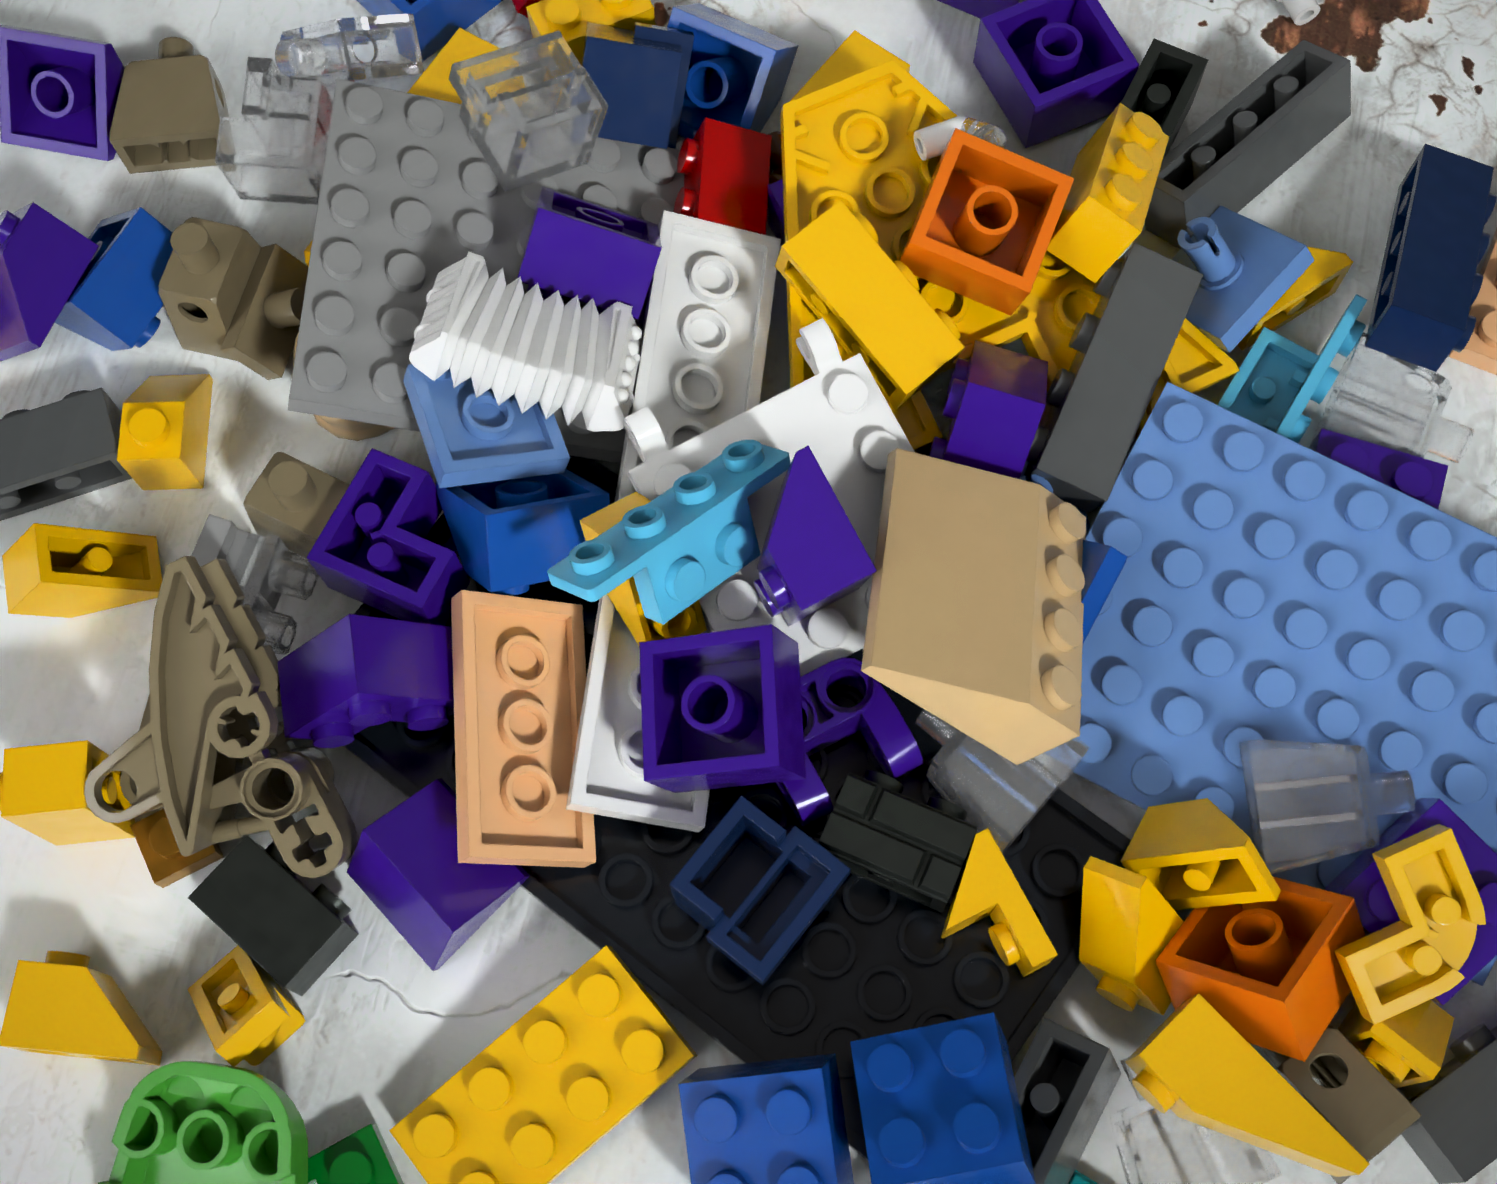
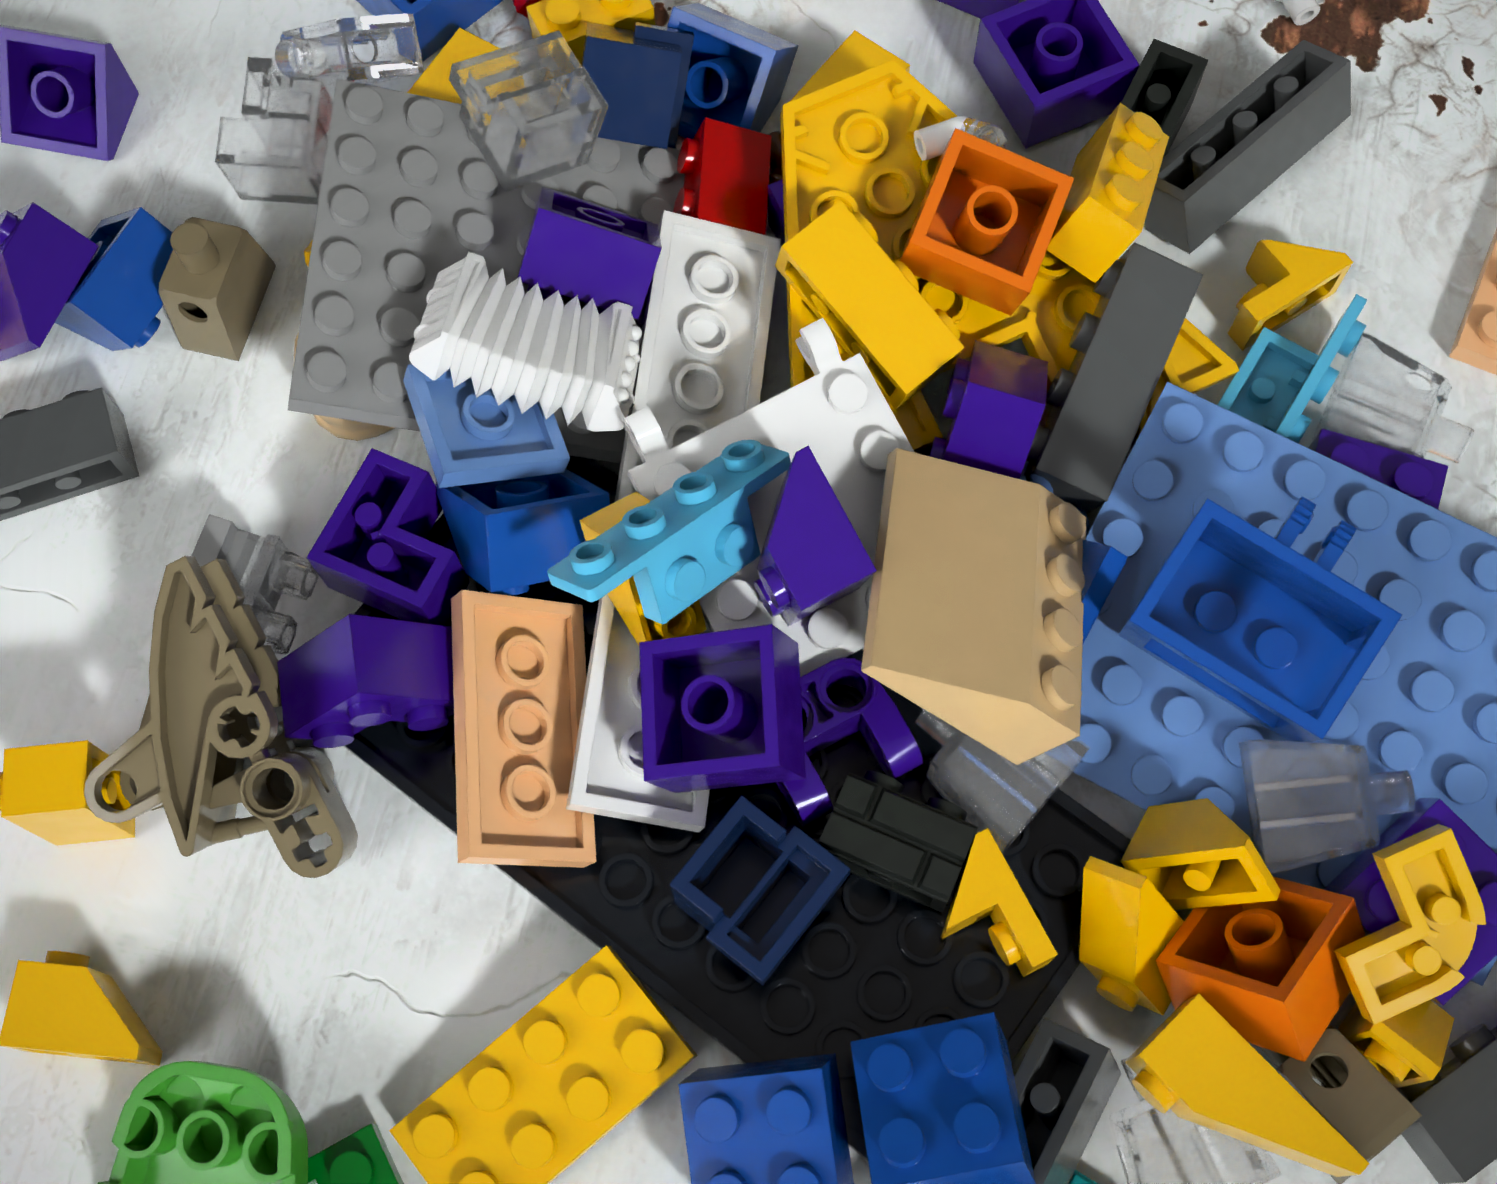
yellow slope [2,523,162,618] -> none
dark tan torso [109,37,237,174] -> none
yellow slope [117,374,213,490] -> none
pearl gold plate [130,808,224,888] -> none
yellow slope [187,945,305,1067] -> none
pearl dark grey brick [188,835,358,996] -> none
dark tan tile [220,244,308,380] -> none
dark tan torso [243,452,349,559] -> none
dark purple slope [347,778,530,971] -> none
medium blue tile [1172,205,1315,353] -> none
dark blue brick [1365,144,1497,372] -> none
none -> blue piece [1118,496,1402,744]

